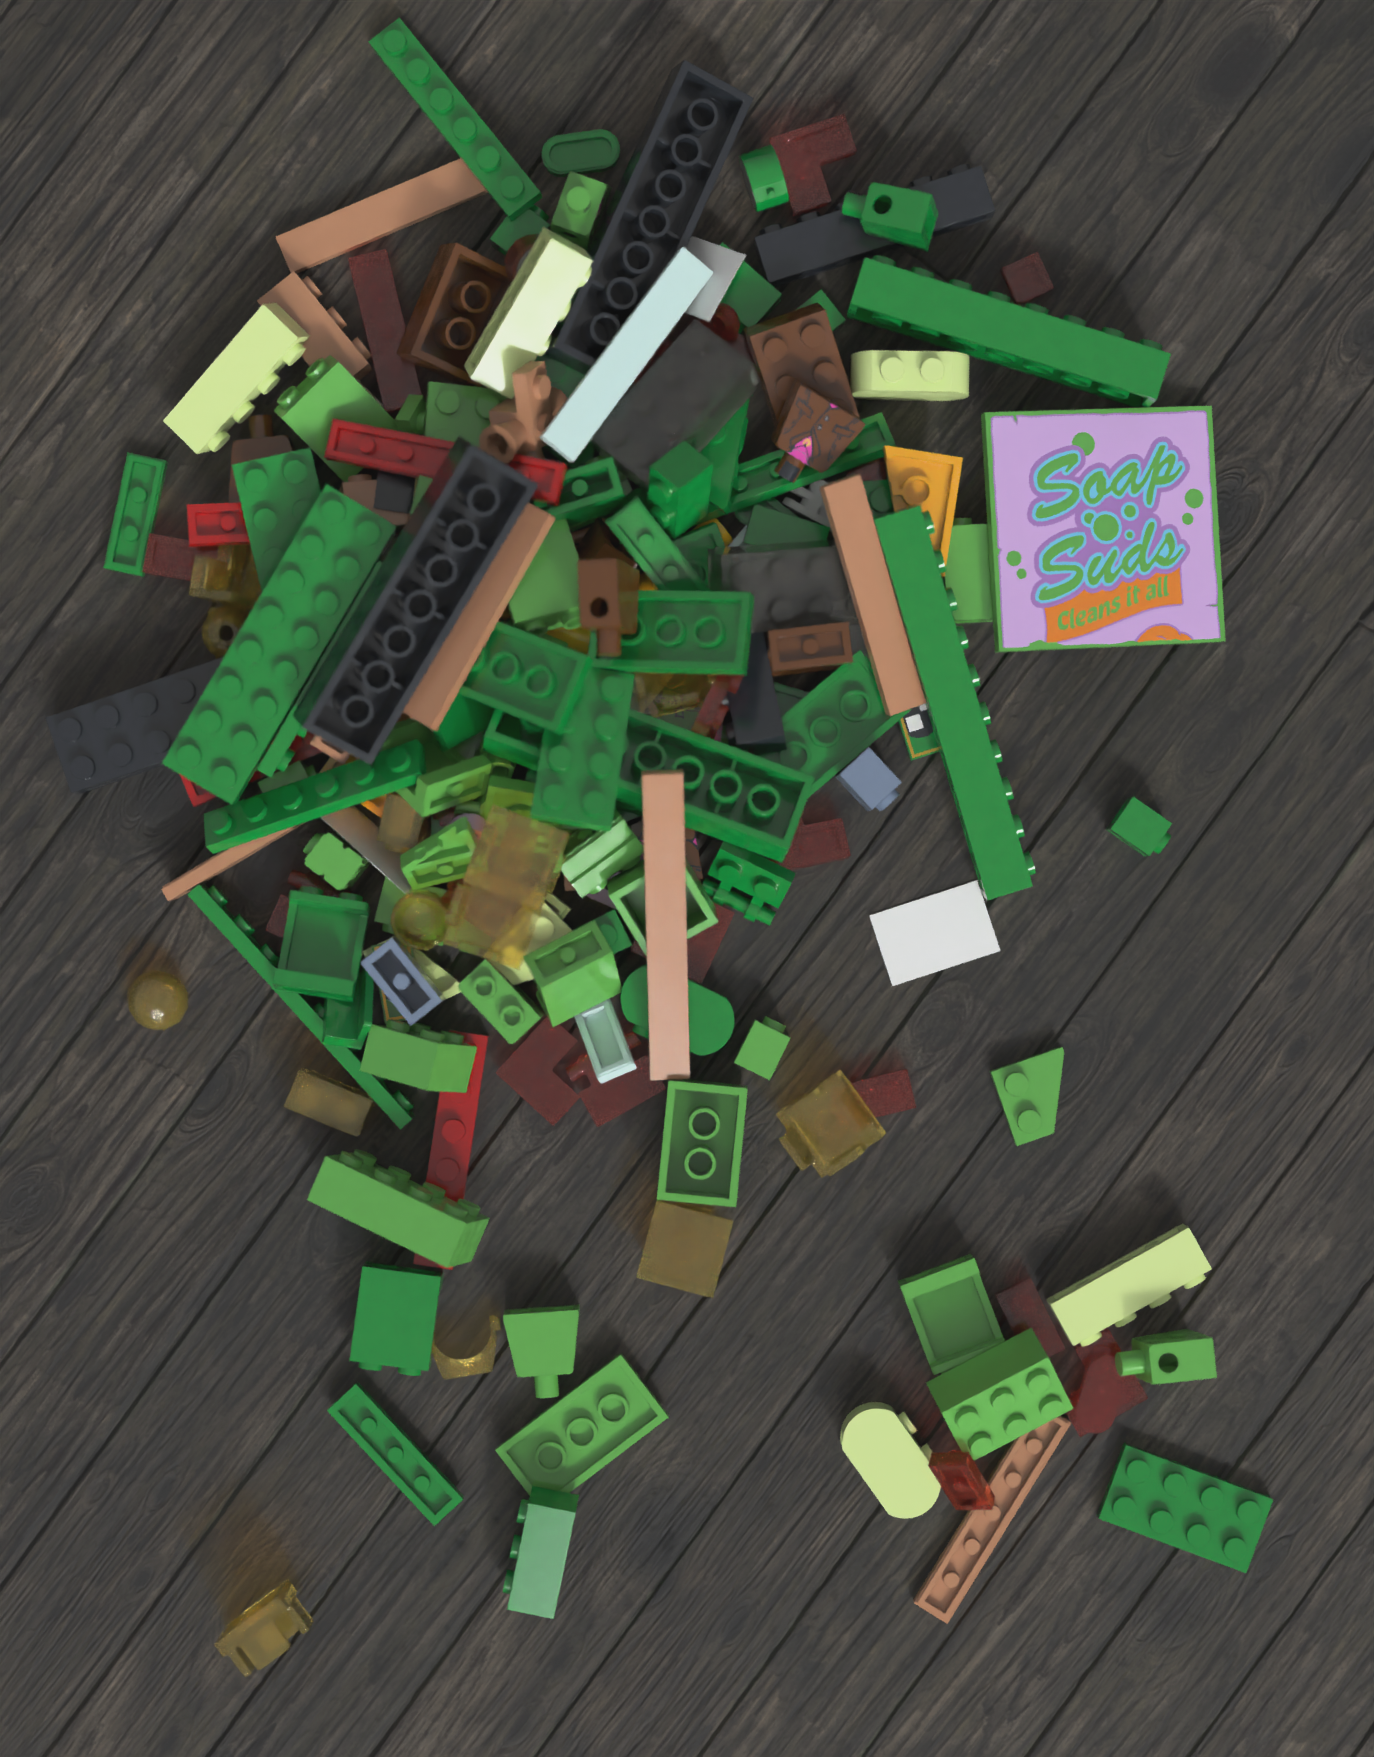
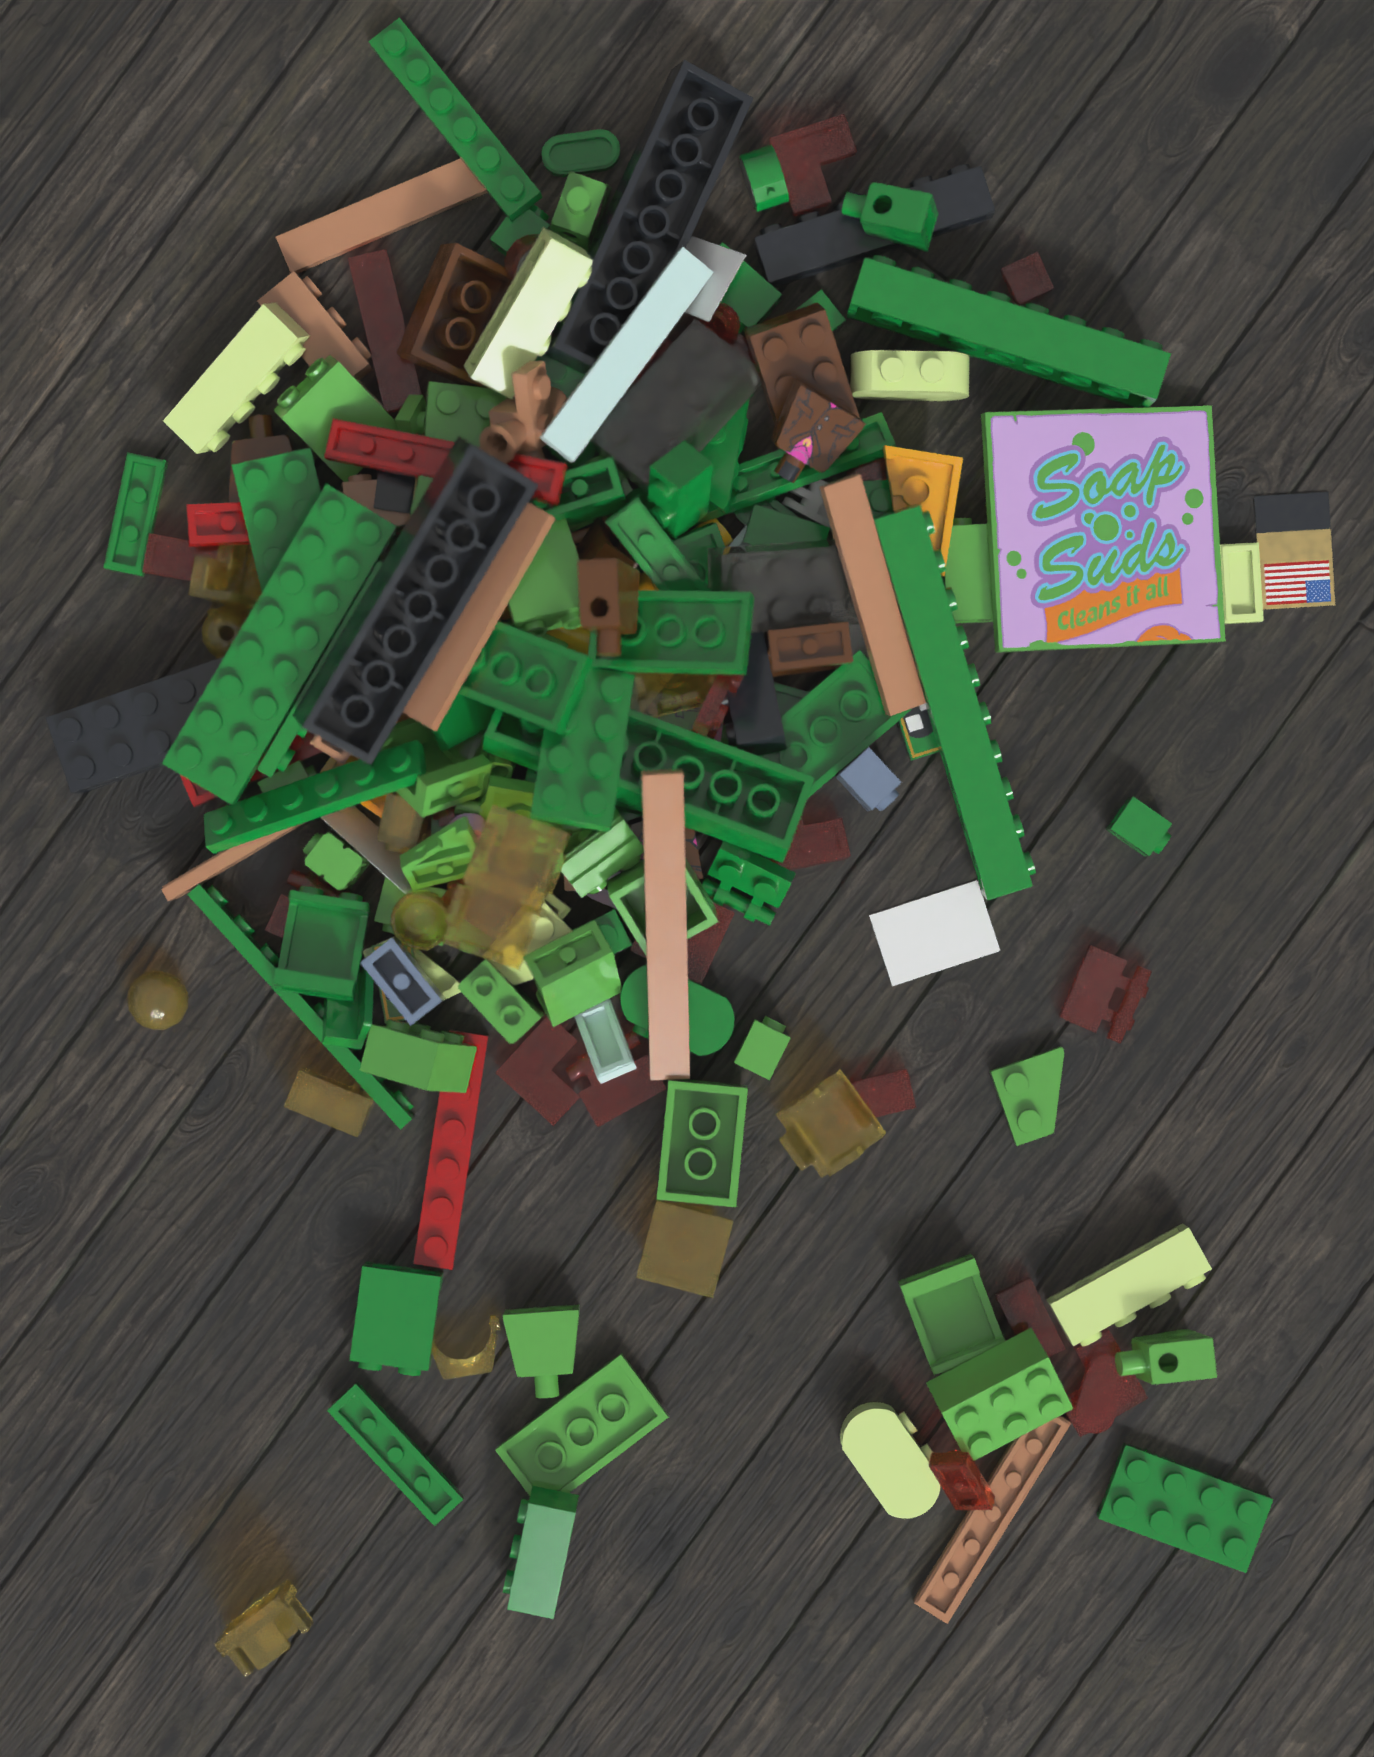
bright green brick [307,1149,490,1268] -> none
none -> clear red plate [1058,945,1152,1044]
none -> yellowish green tile [1220,542,1264,624]
none -> sticker [1254,492,1335,609]

